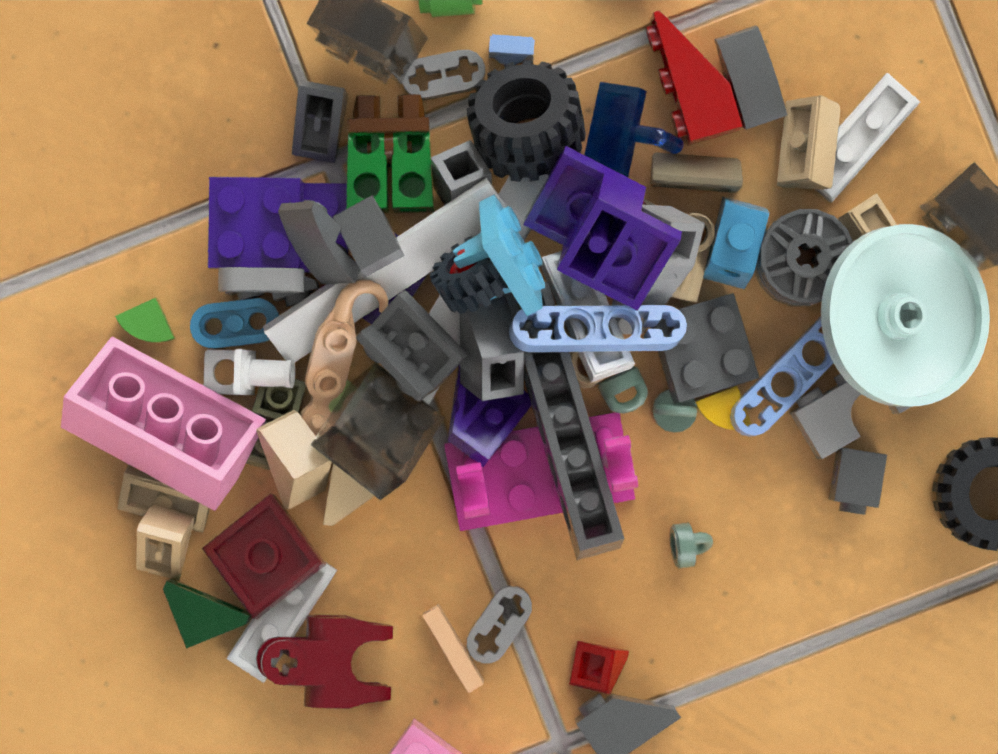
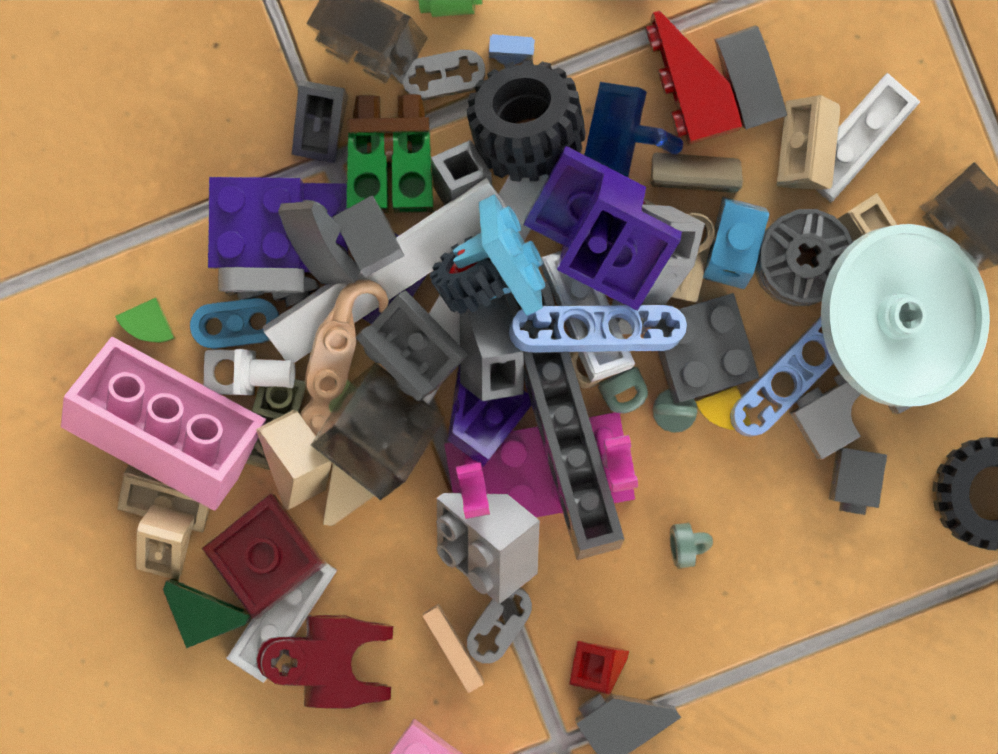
none -> light grey slope [436,493,540,604]

